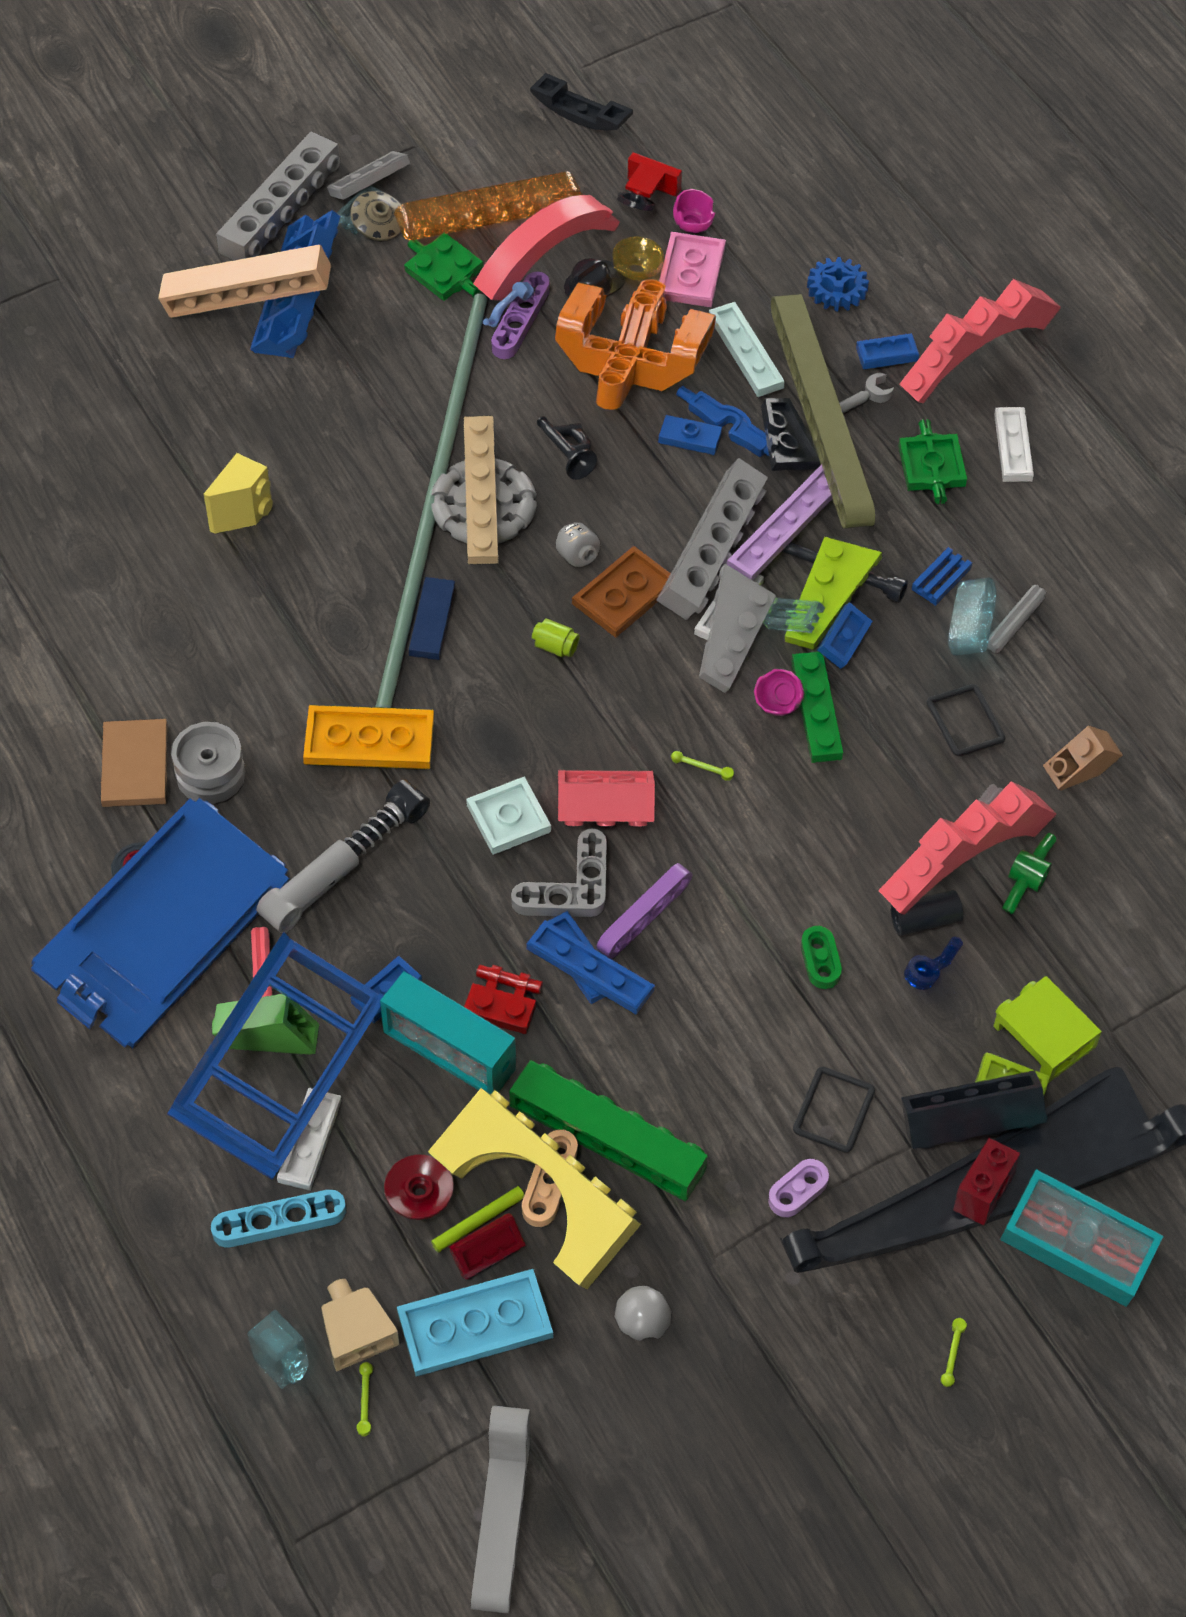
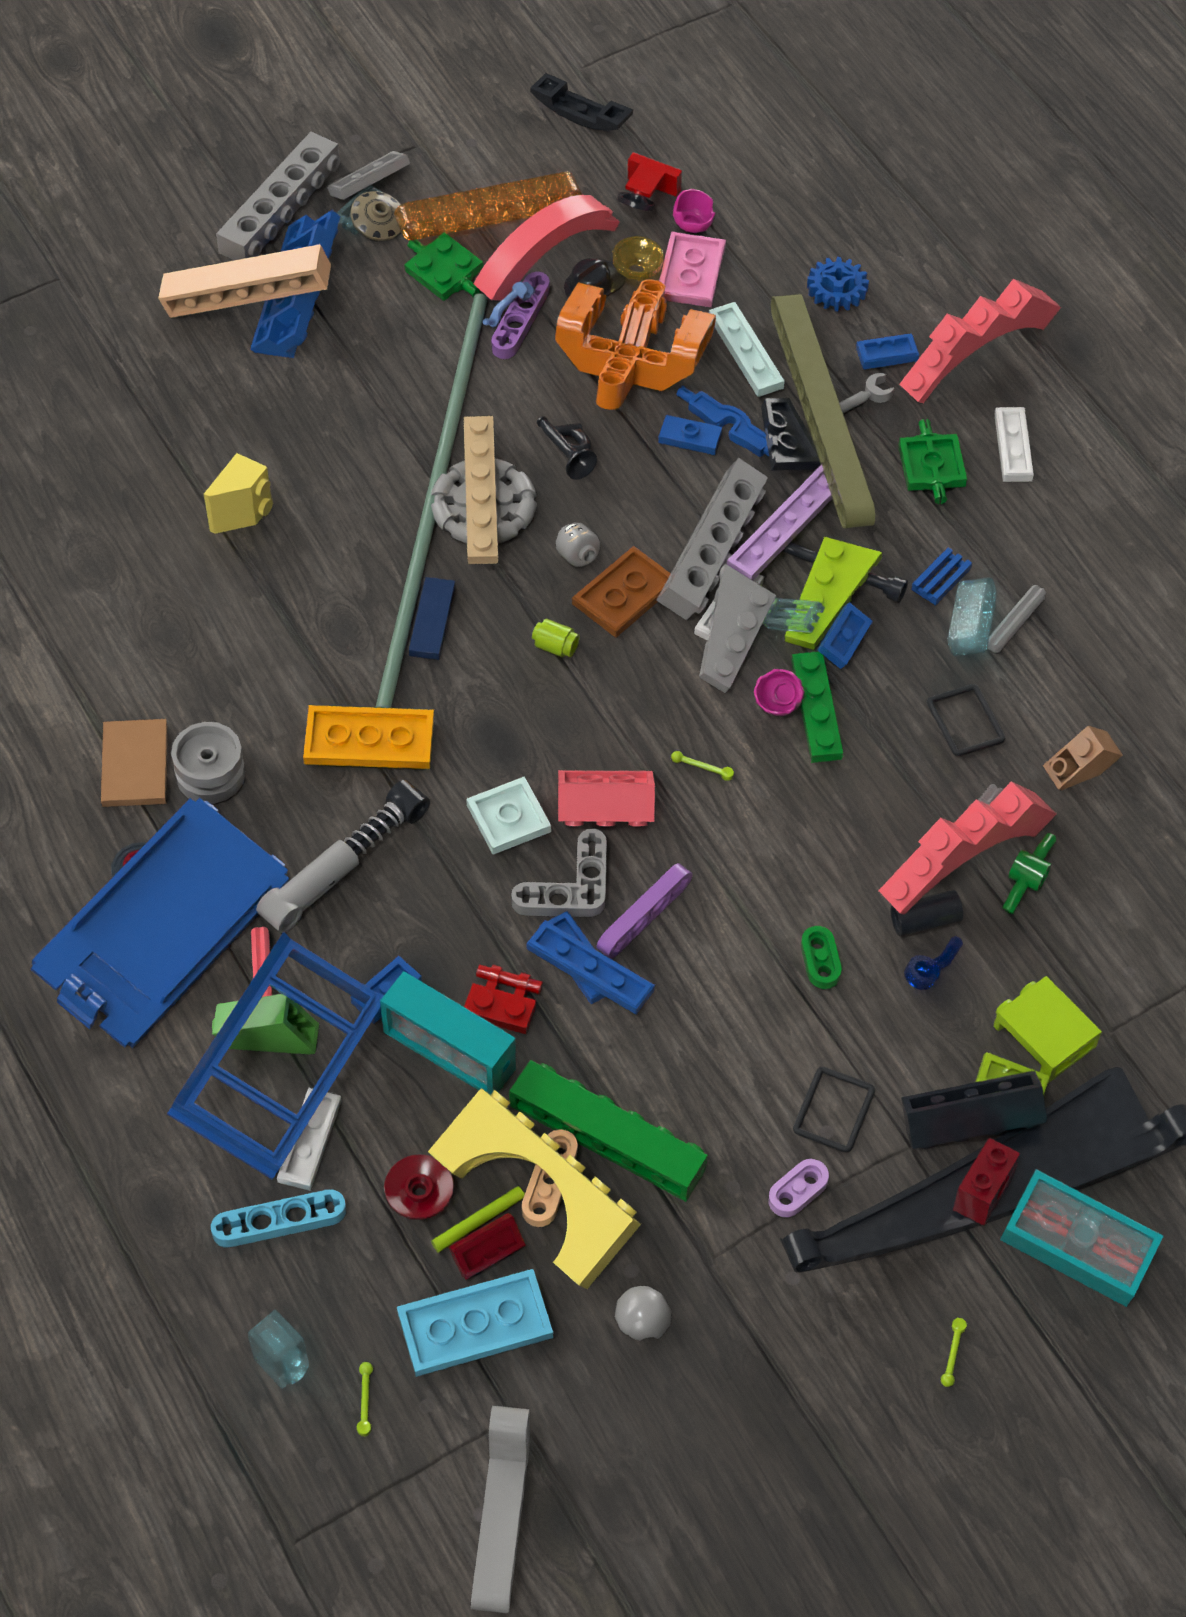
tan torso [321,1279,399,1372] -> none

